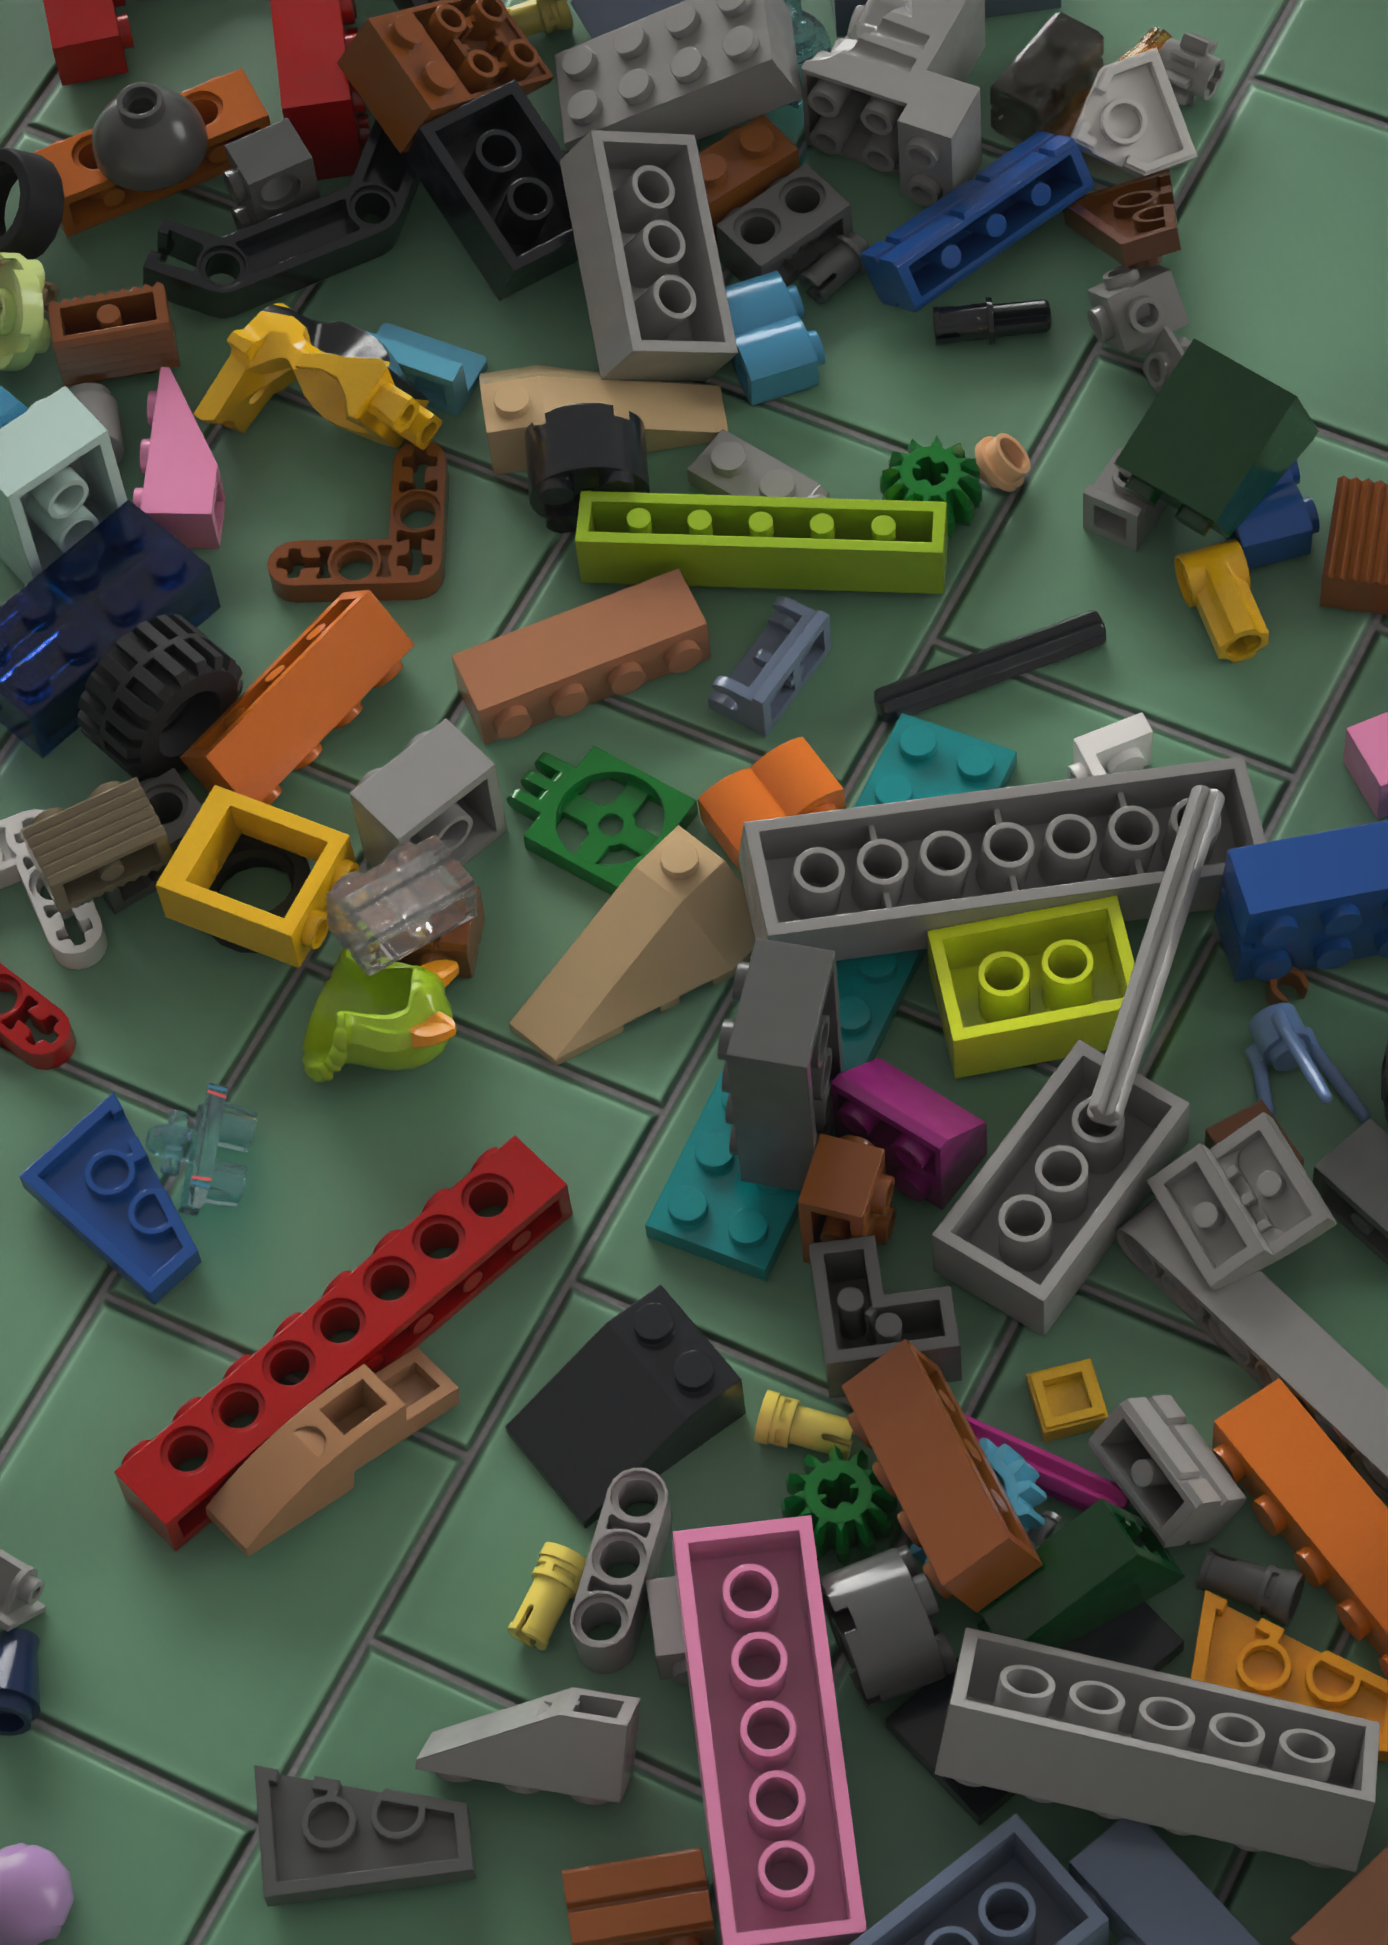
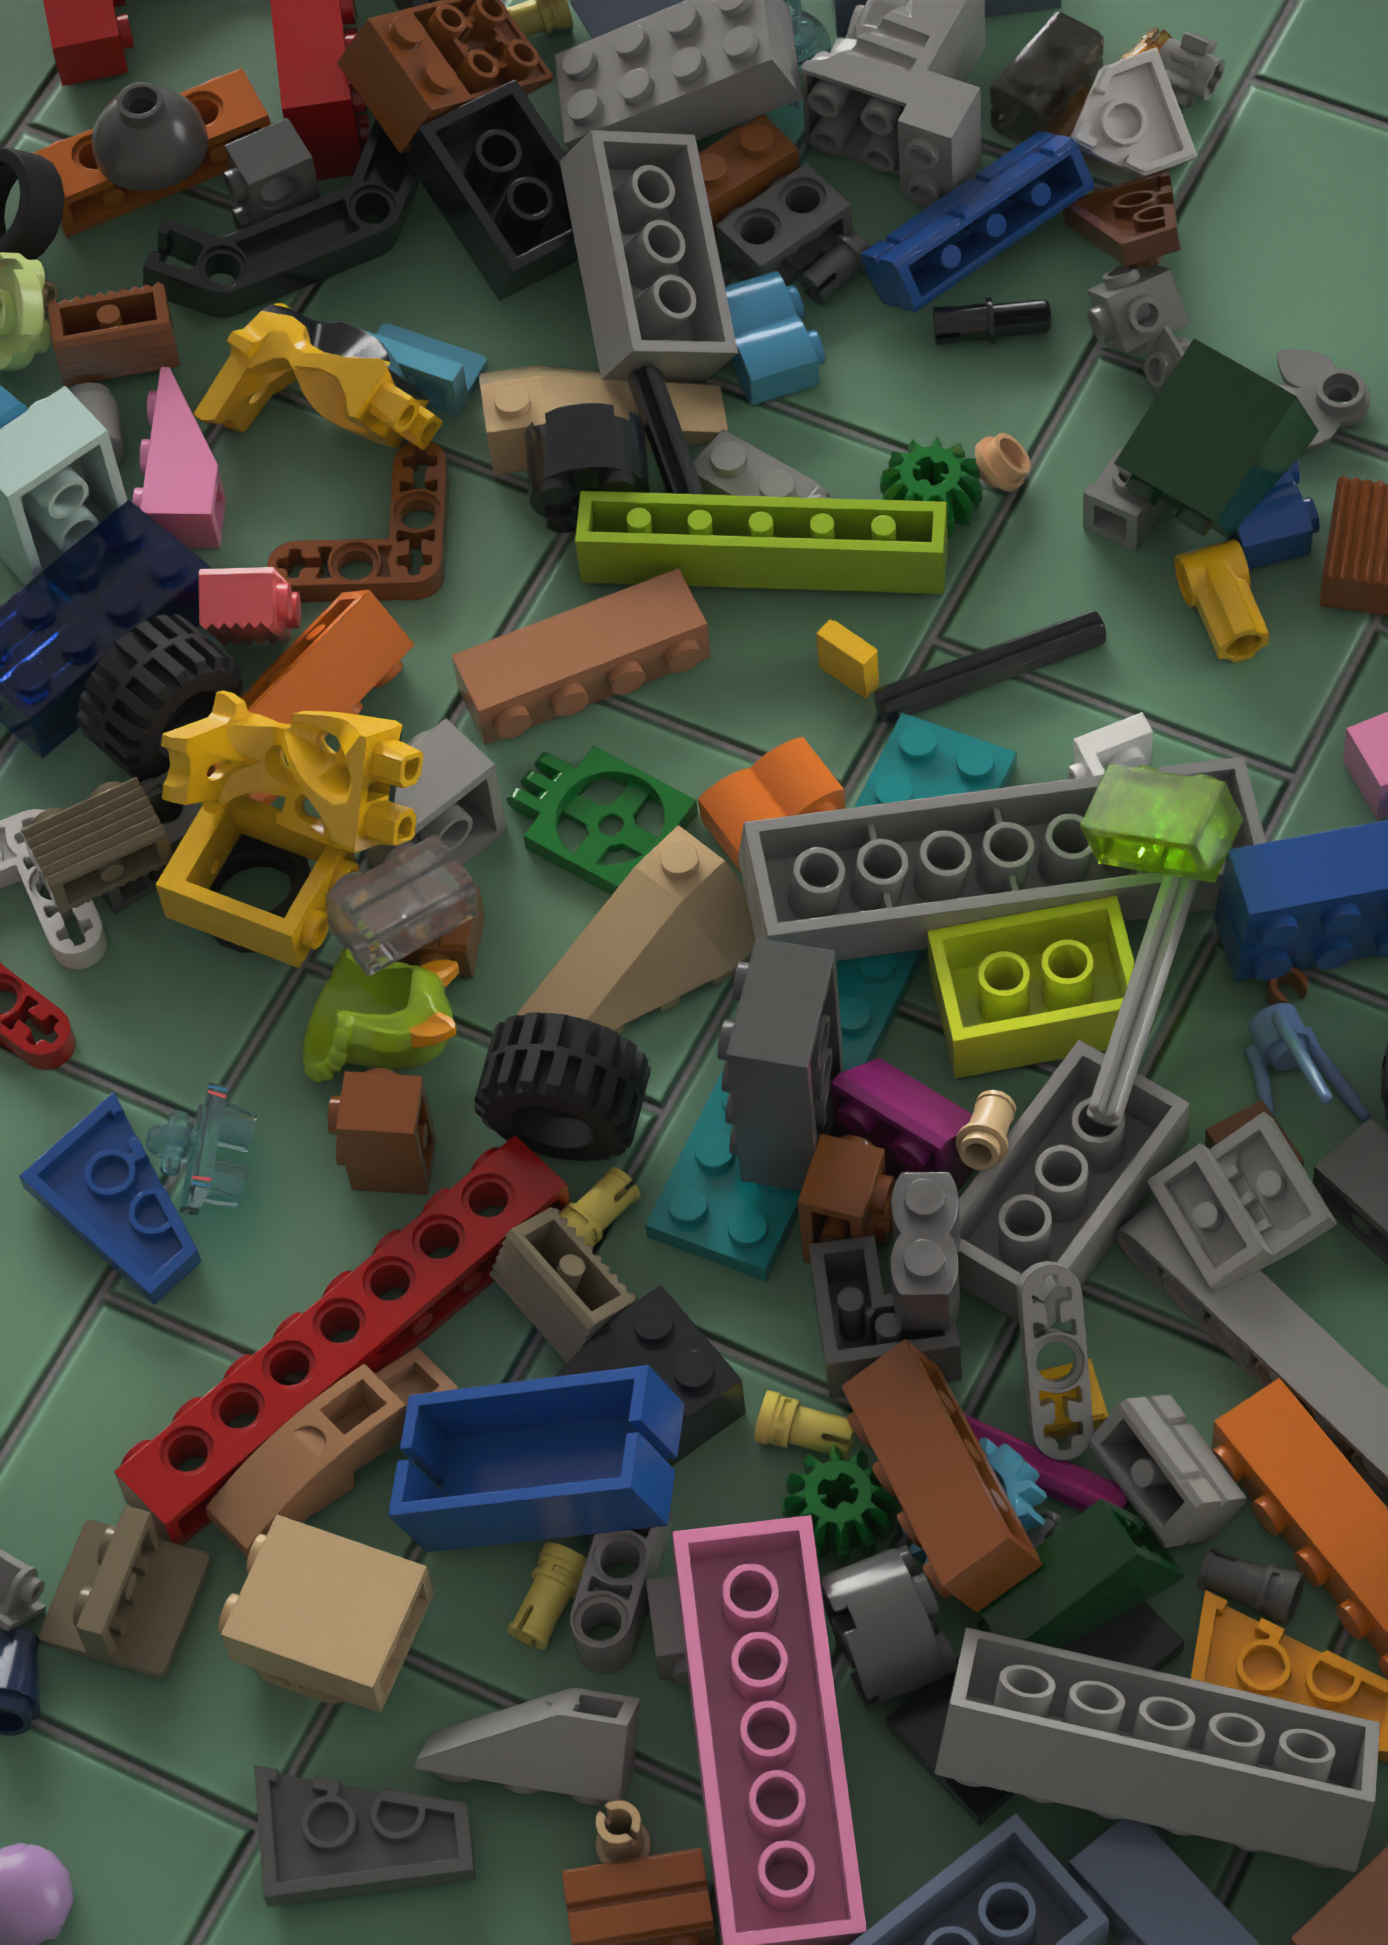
sand blue hinge [708,596,832,737] -> none
none -> dark tan bracket [39,1505,211,1679]
none -> yellow hips [161,690,424,853]
none -> coral brick [199,567,301,646]
none -> tan brick [218,1514,434,1713]
none -> dark orange brick [328,1068,437,1195]
none -> blue piece [388,1365,685,1552]
none -> black tyre [474,1012,651,1161]
none -> dark tan brick [489,1207,635,1363]
none -> light yellow pin [559,1167,641,1247]
none -> tan pin [595,1800,652,1864]
none -> black axle [627,365,705,495]
none -> yellow tile [816,619,879,699]
none -> flat silver brick [891,1172,960,1330]
none -> tan pin [956,1090,1017,1170]
none -> light grey beam [1017,1261,1094,1460]
none -> clear neon green brick [1080,764,1243,883]
none -> light grey plate [1277,349,1370,449]

